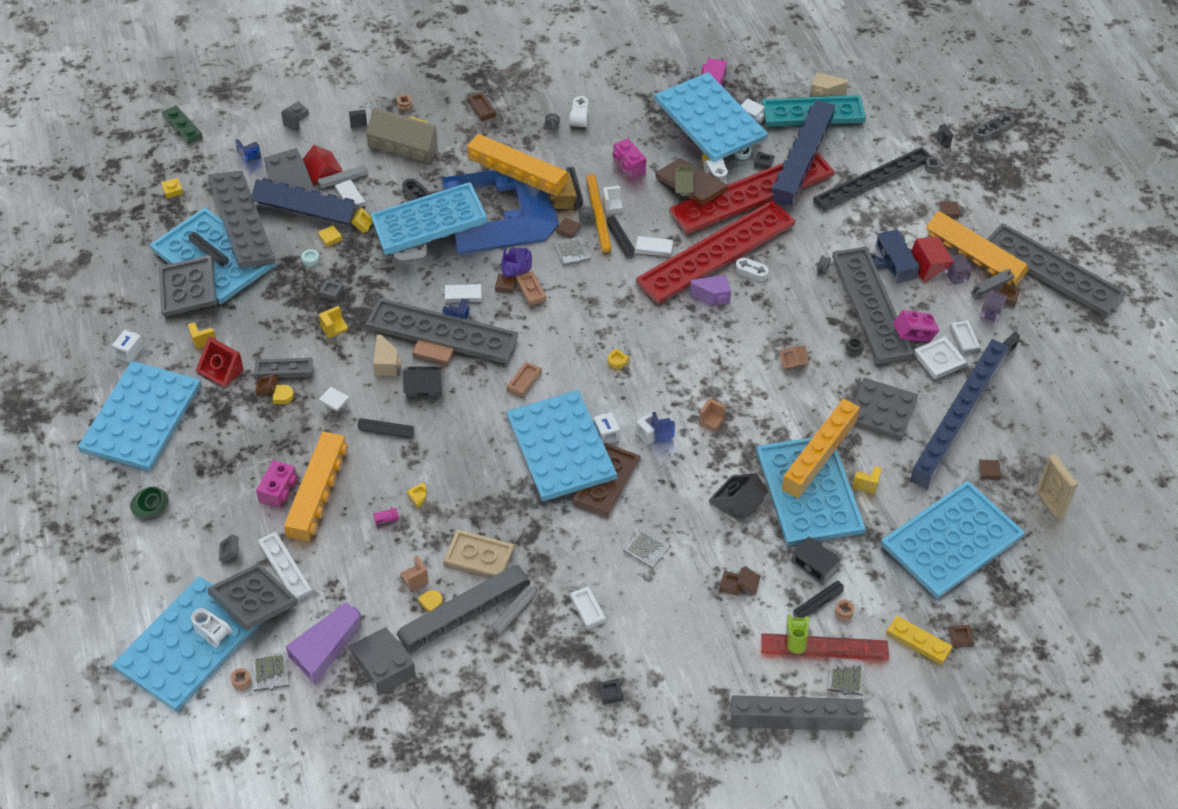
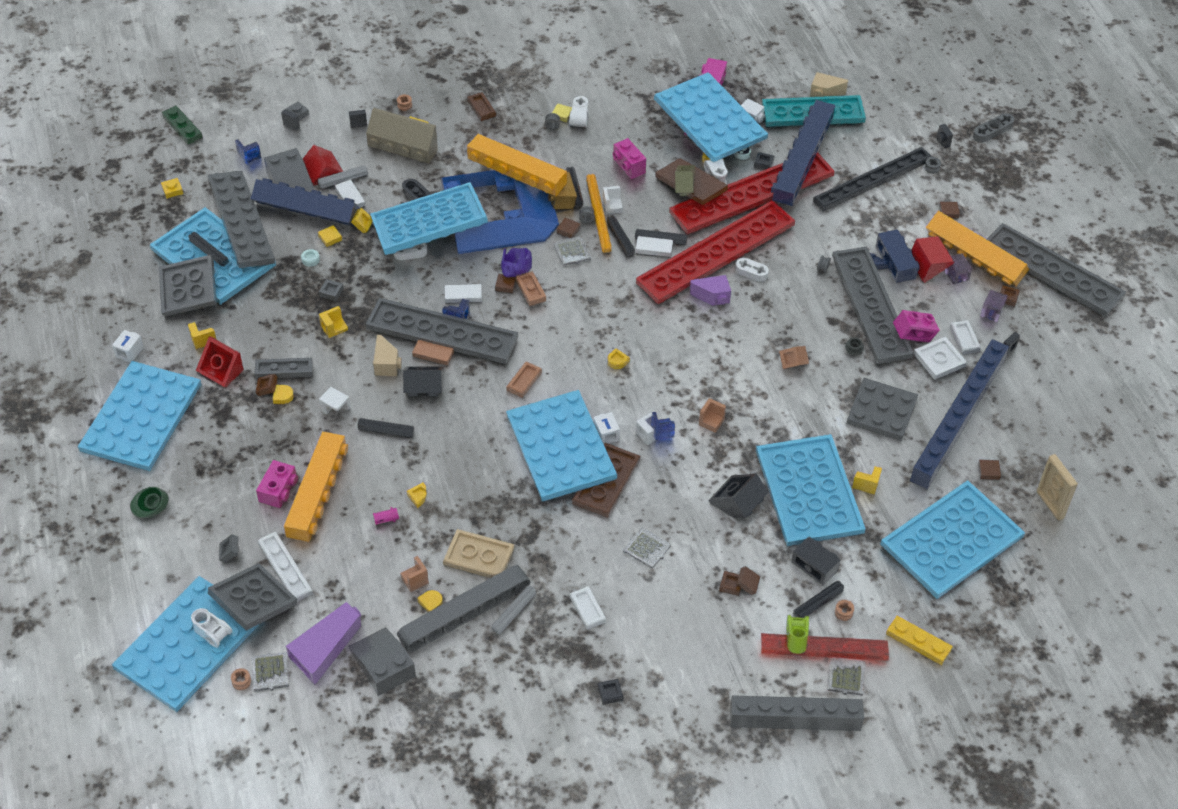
light orange brick [781,398,860,499] -> none
reddish brown tile [948,625,974,648] -> none
dark grey piece [971,269,1014,300] -> none
none -> light yellow tile [552,104,572,123]
none -> black axle [635,229,687,245]

